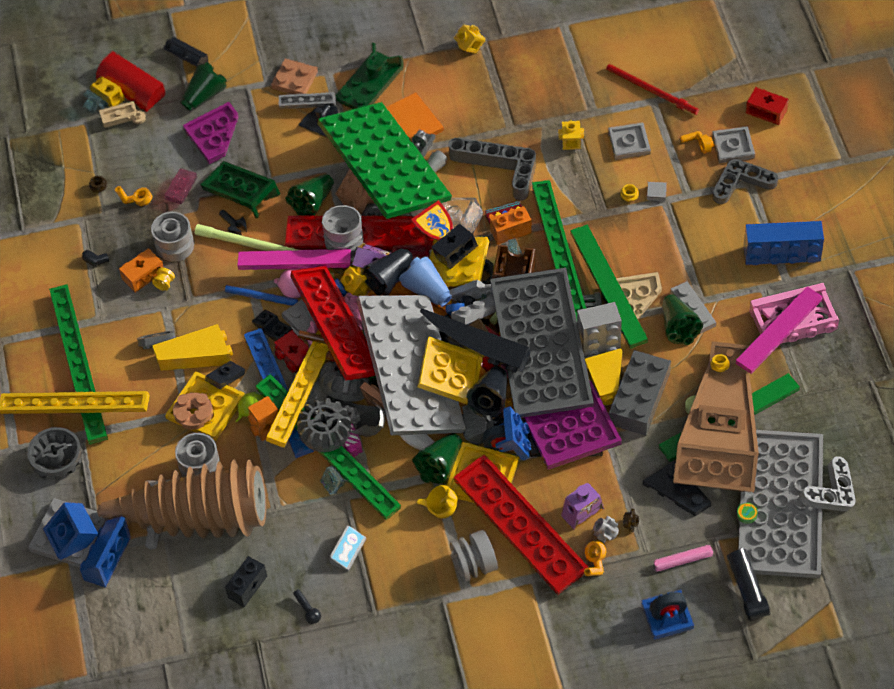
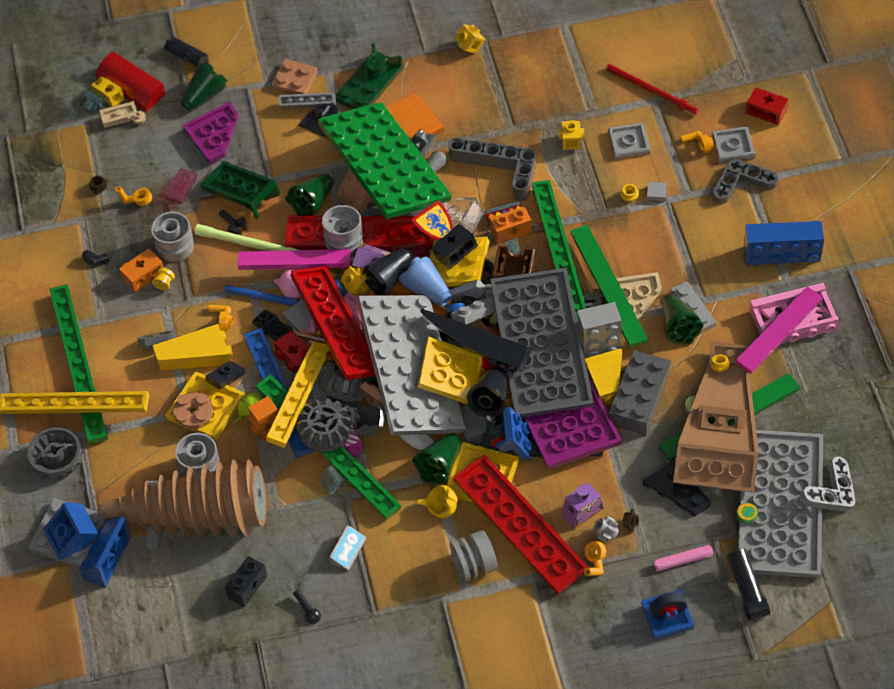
none -> light orange plate [208,305,233,331]

